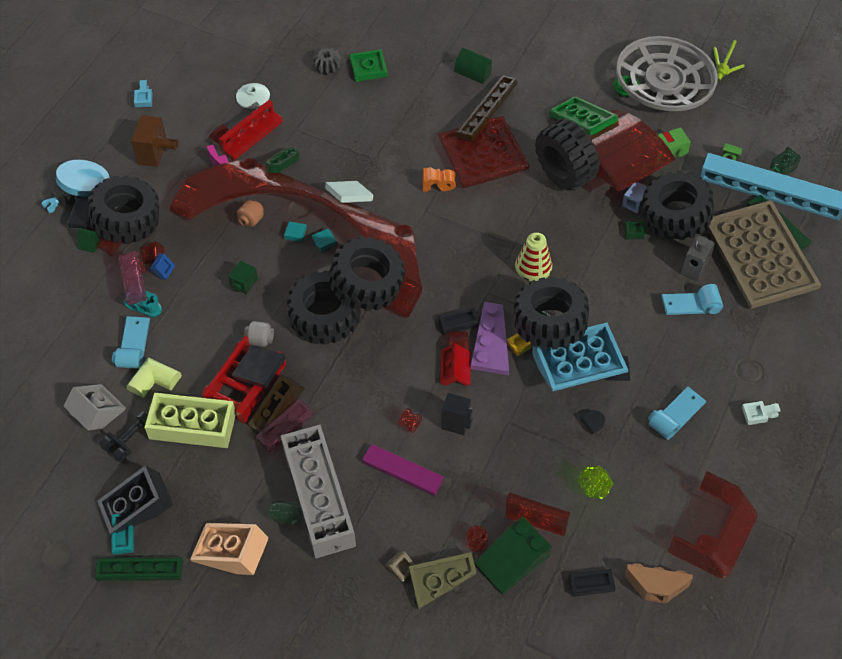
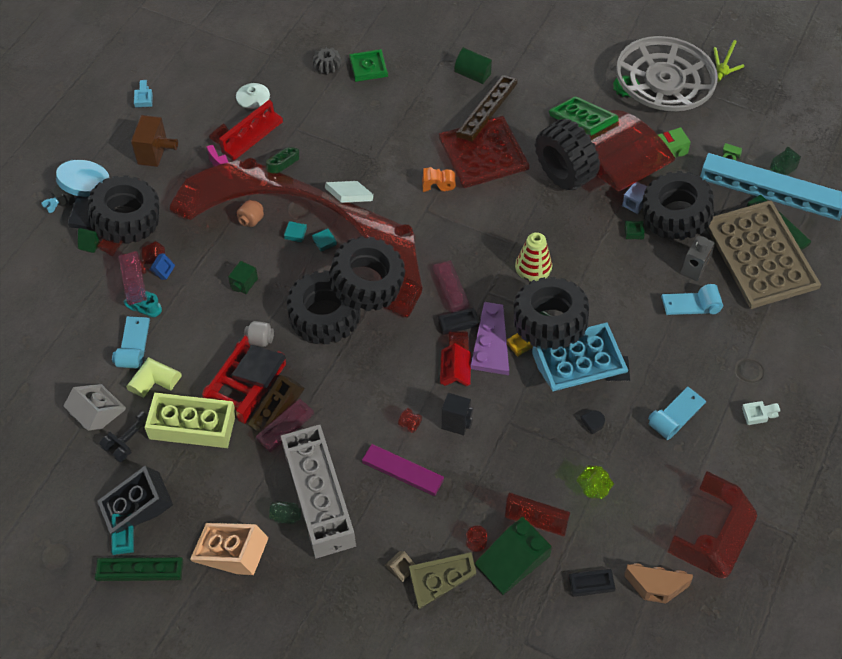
none -> clear pink plate [433,260,469,313]

